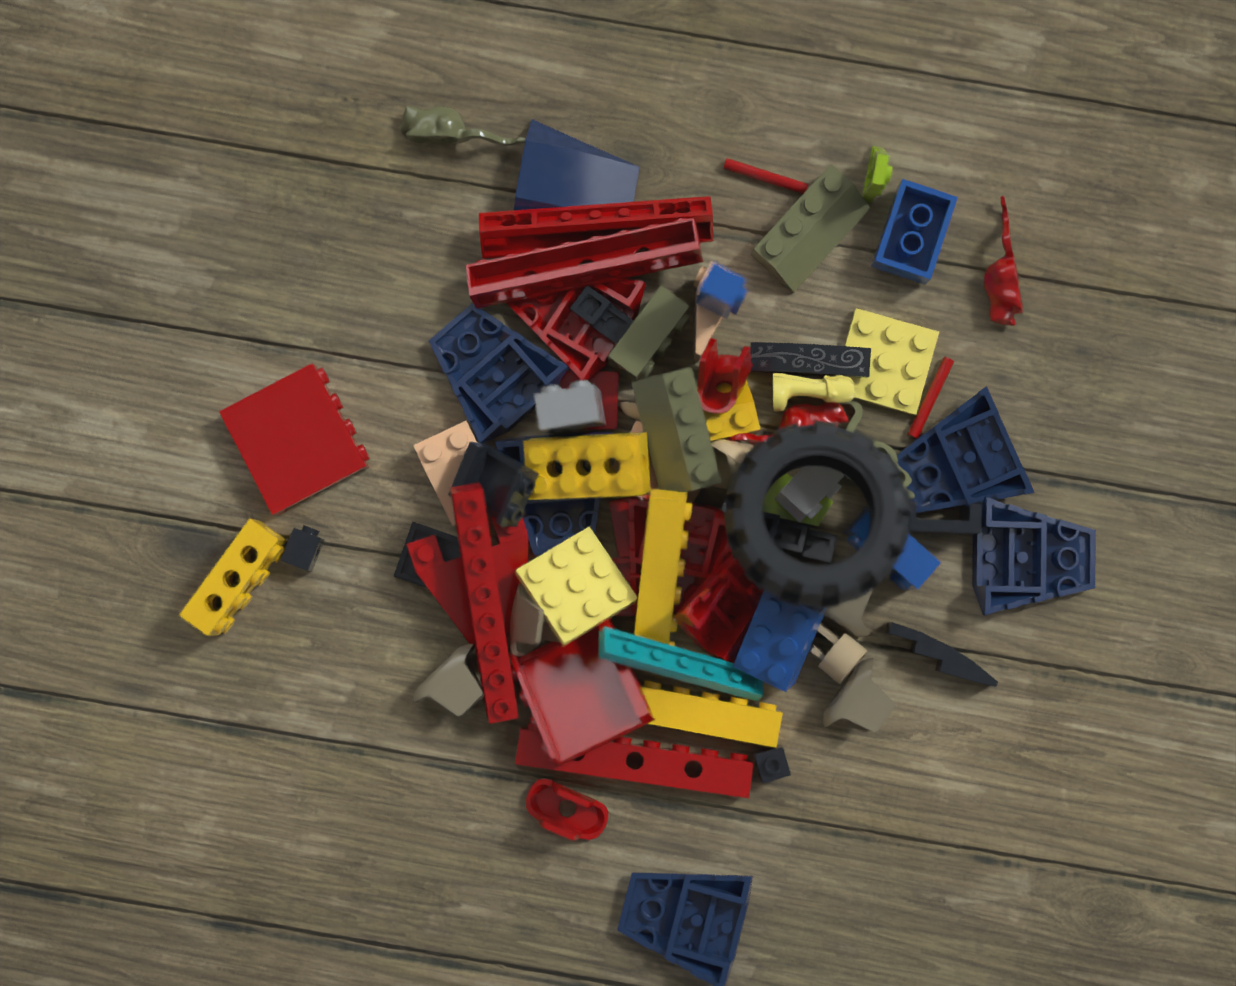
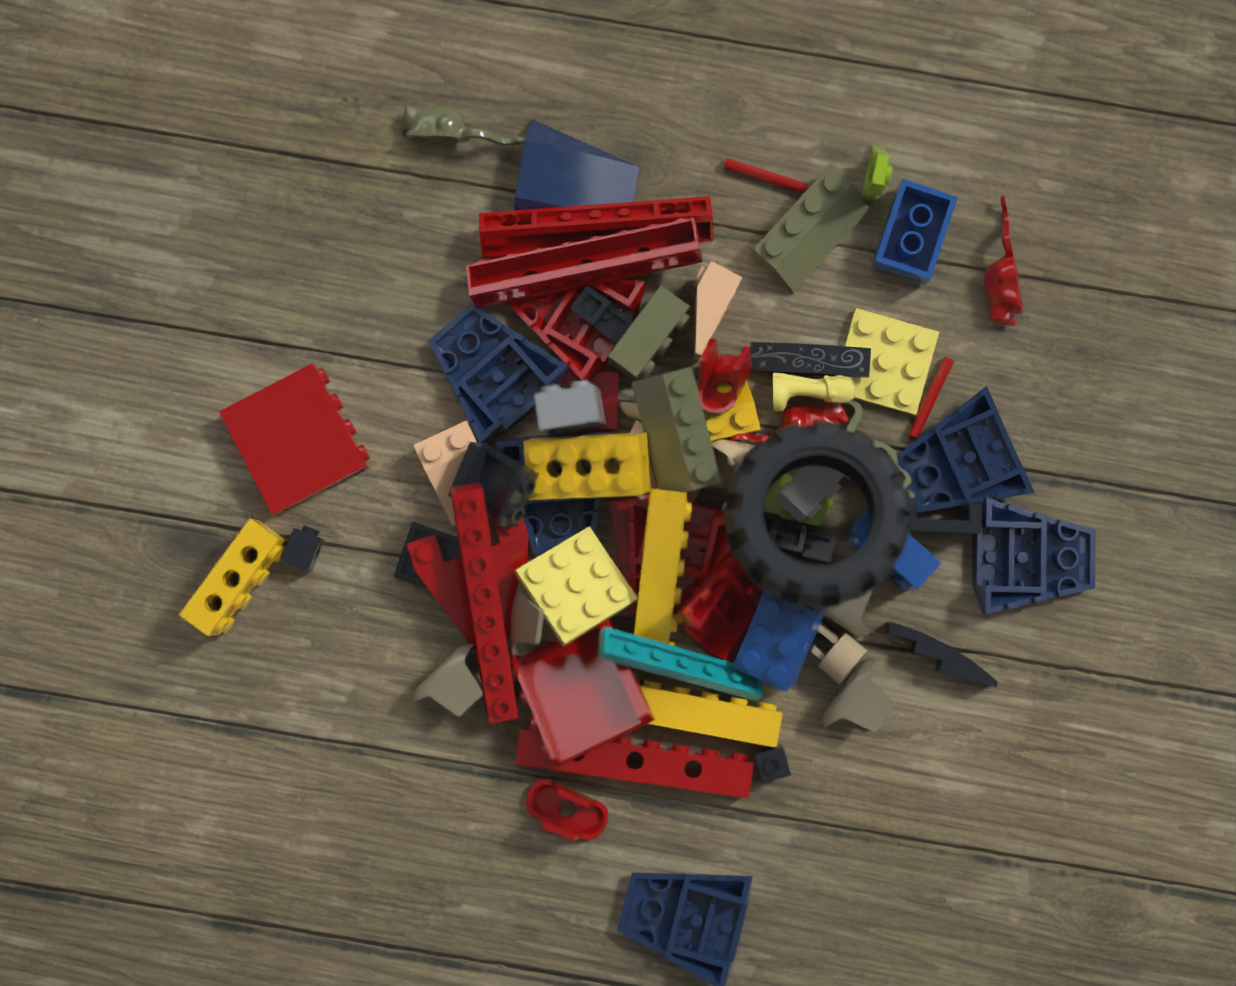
blue brick [696,262,748,319] -> none

